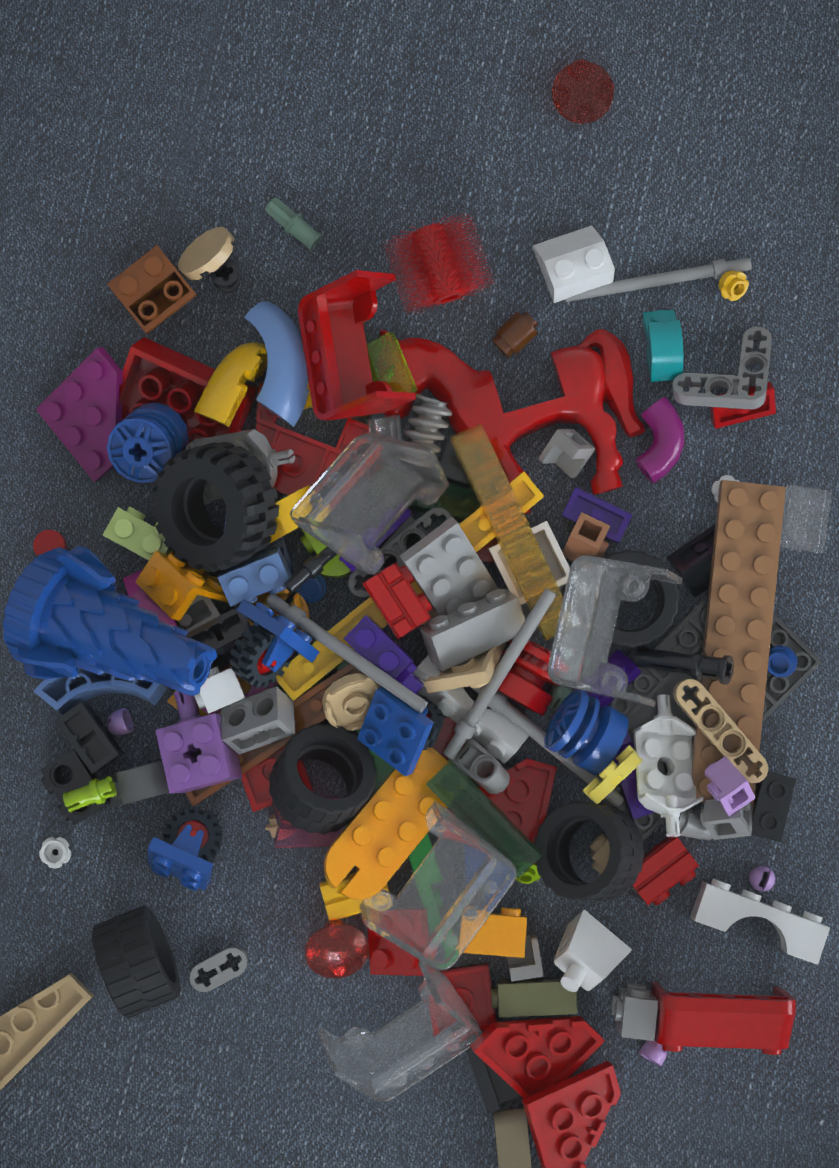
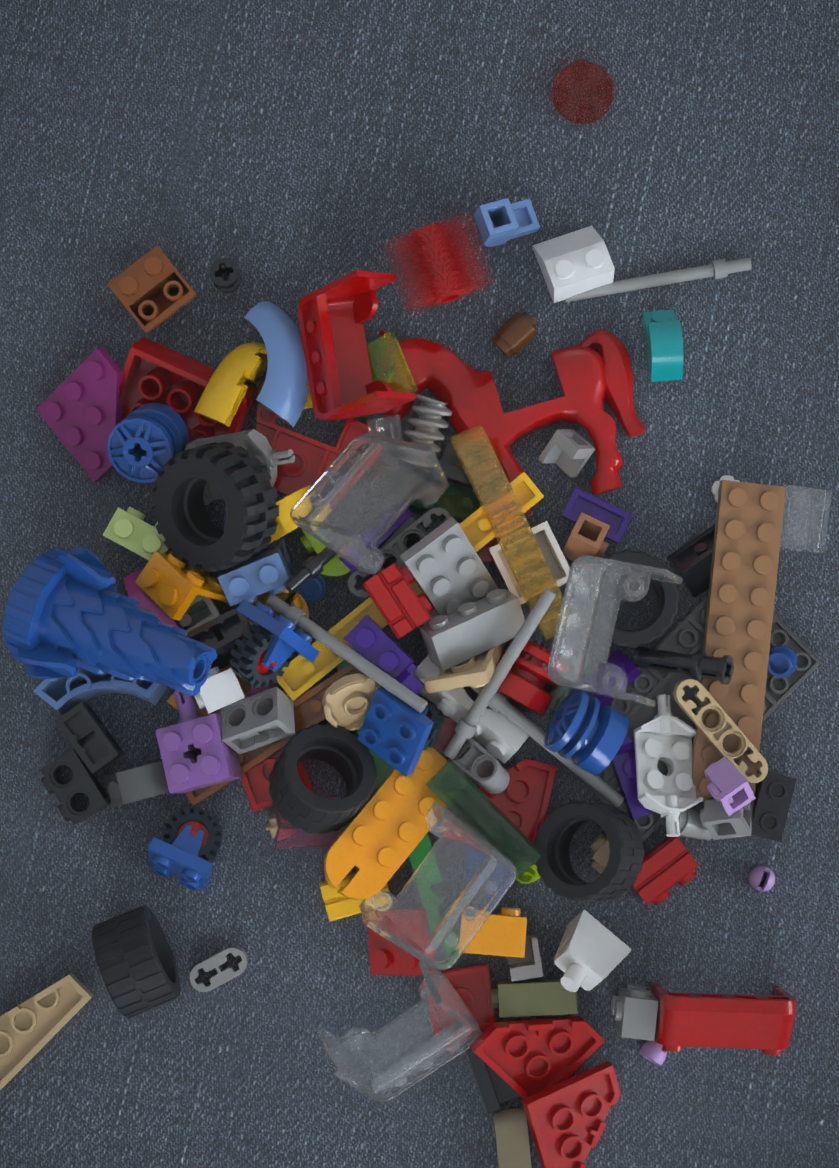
red tile [33,530,67,556] -> none
white plate [39,837,71,869] -> none
lime pin [63,776,117,813] -> none
lavender hinge [107,708,134,736] -> none
tan tile [178,227,234,280] -> none
sand green axle [265,197,323,251] -> none
clear red dish [304,919,369,979] -> none
light yellow plate [582,745,643,804] -> none
magenta cylinder [634,396,685,484] -> none
light grey beam [673,327,772,409] -> none
white arch [690,879,830,965] -> none
red plate [710,382,776,429] -> none
yellow plate [718,271,749,301] -> none
none -> medium blue brick [474,198,540,247]

